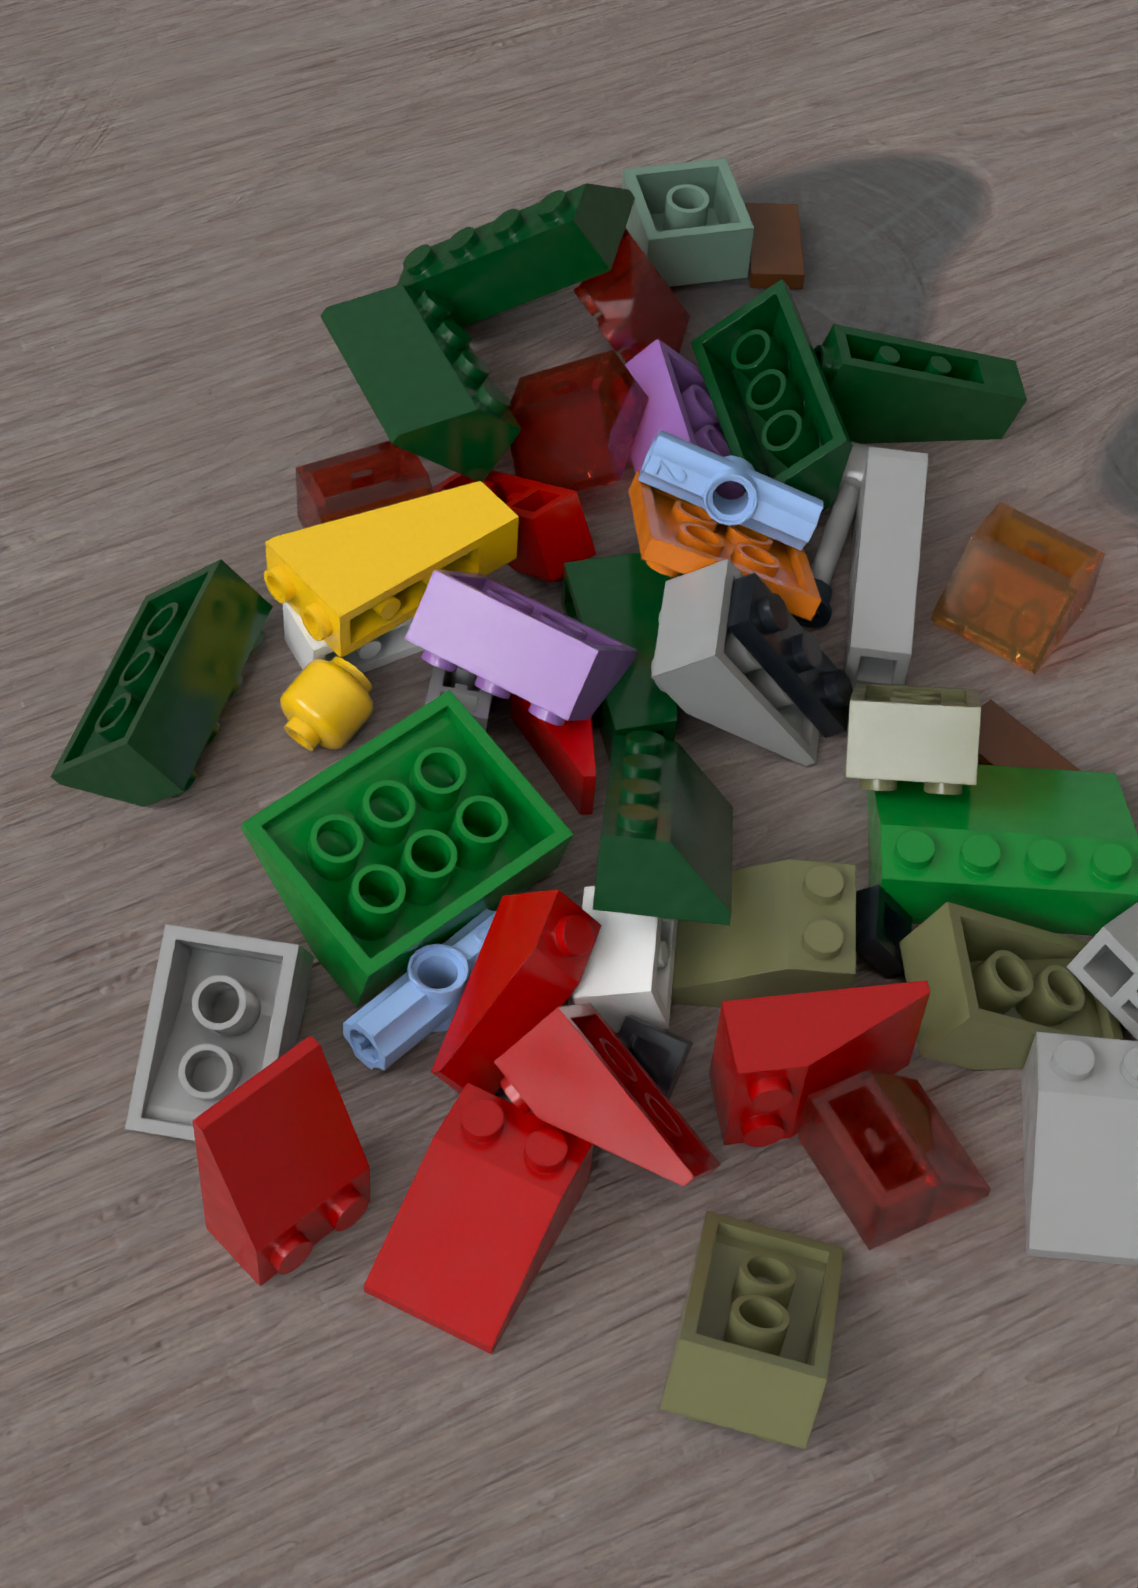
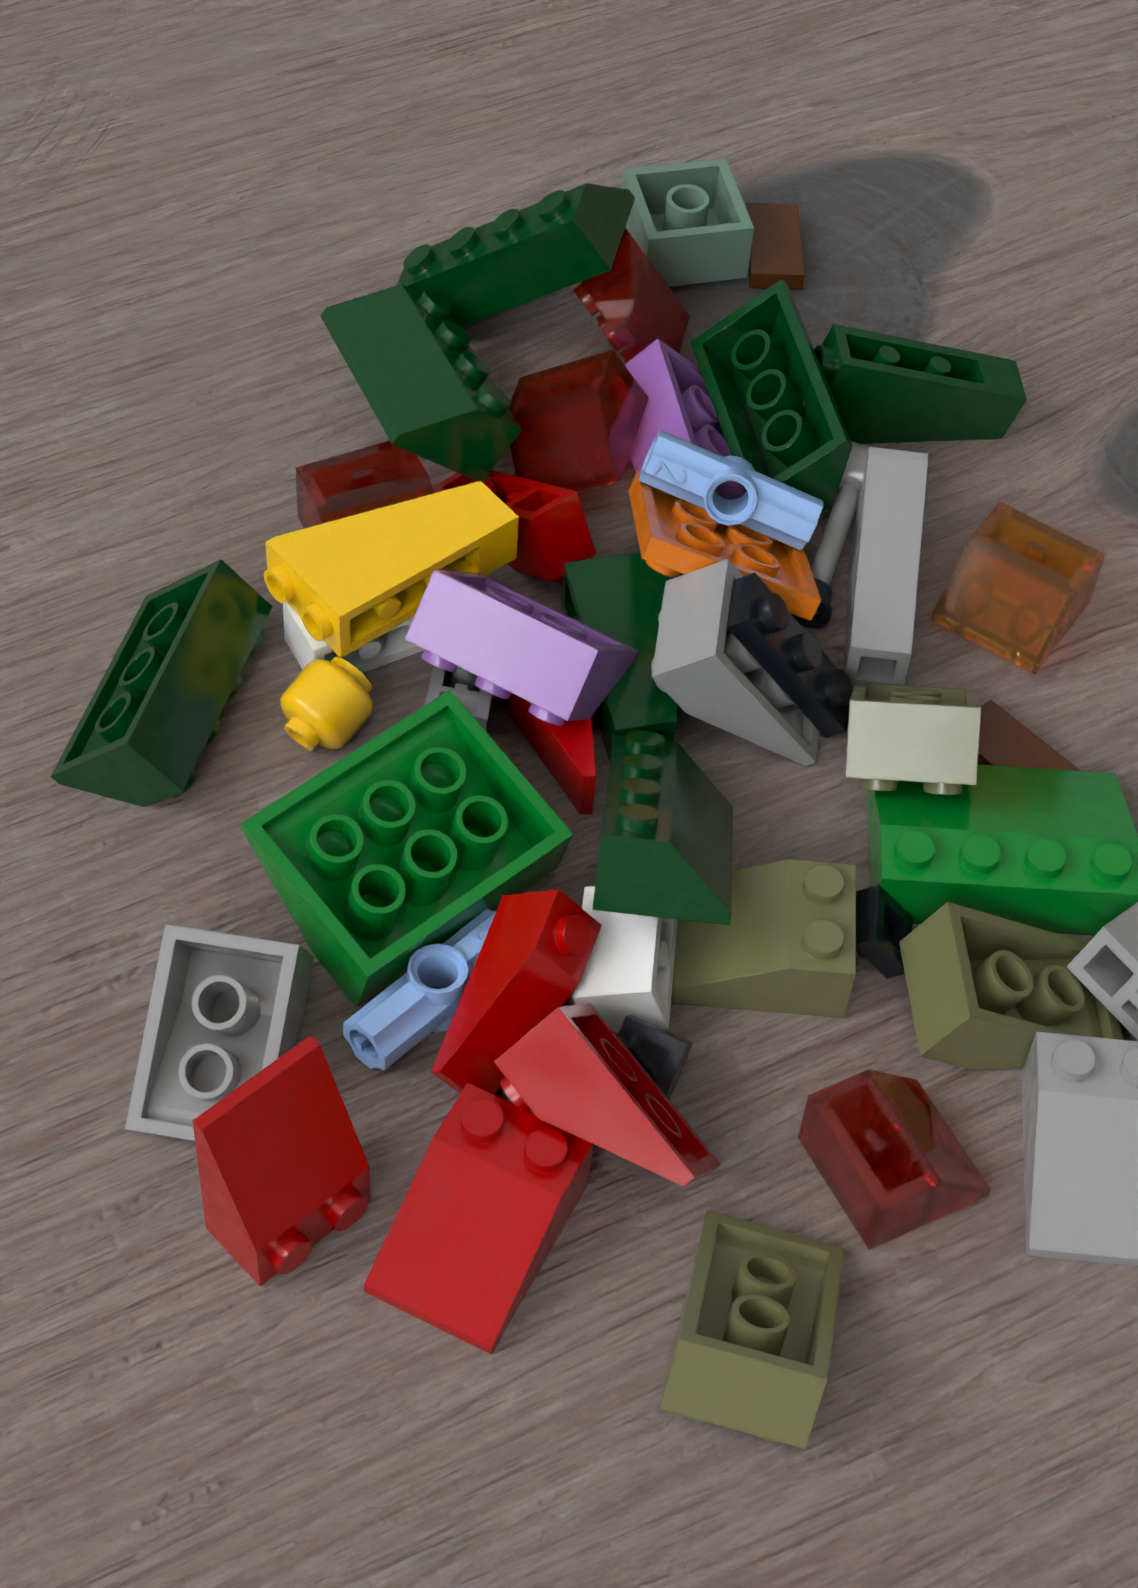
red slope [709,980,930,1147] -> none

